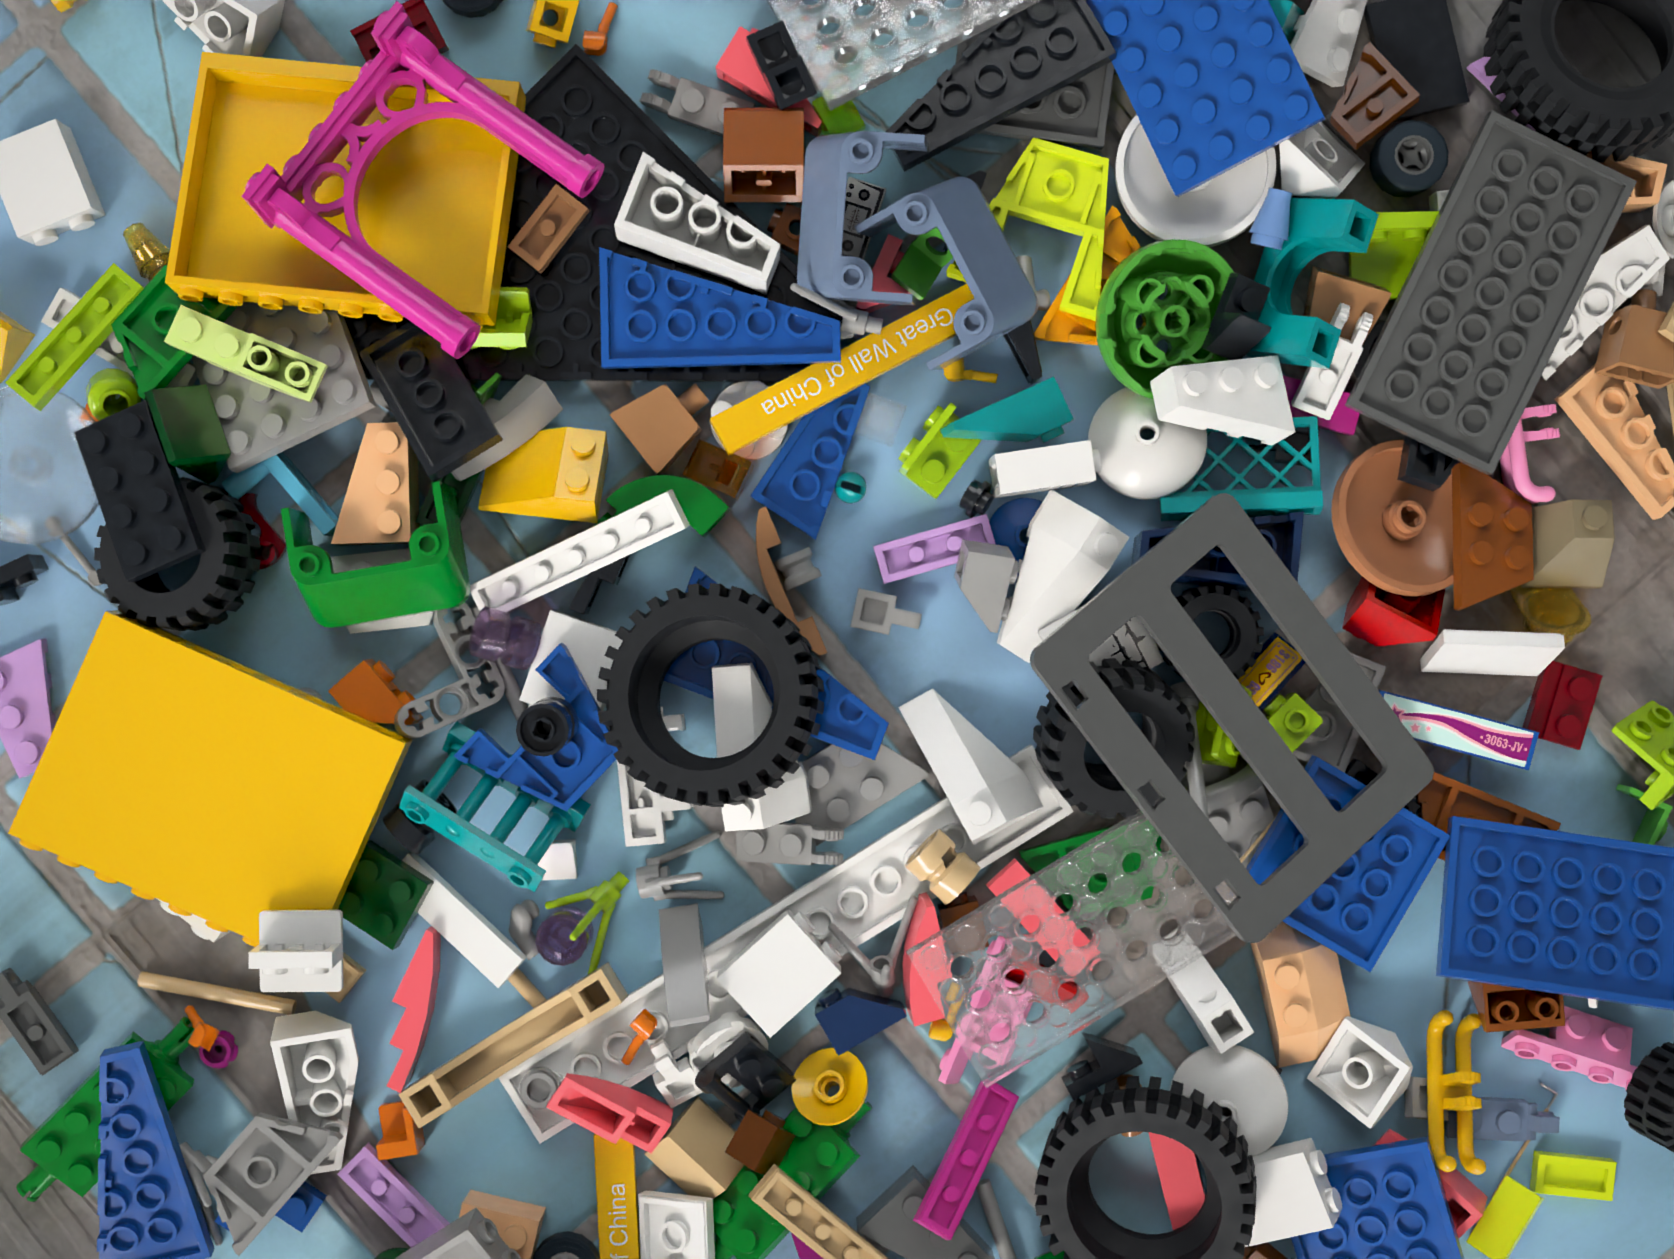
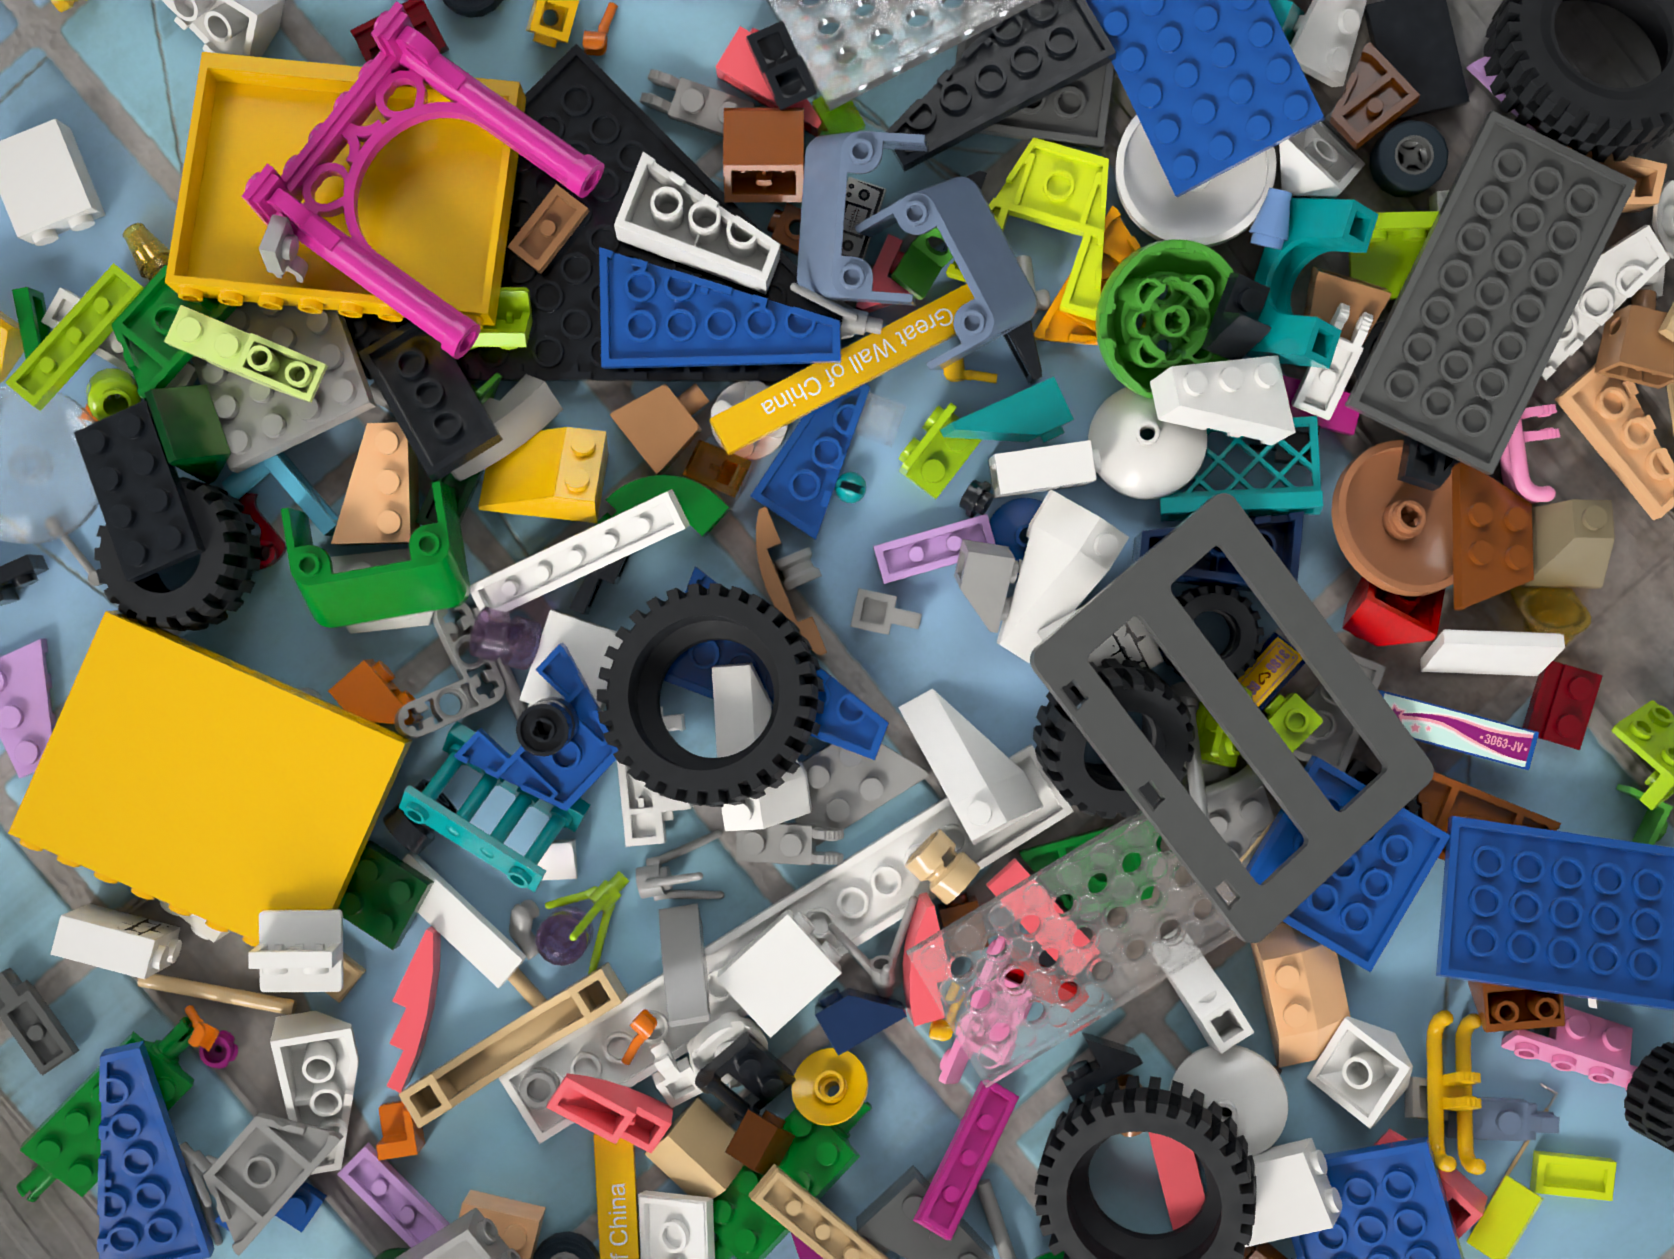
none -> green tile [12,287,51,359]
none -> white brick [51,904,182,979]
none -> light grey plate [259,214,308,283]

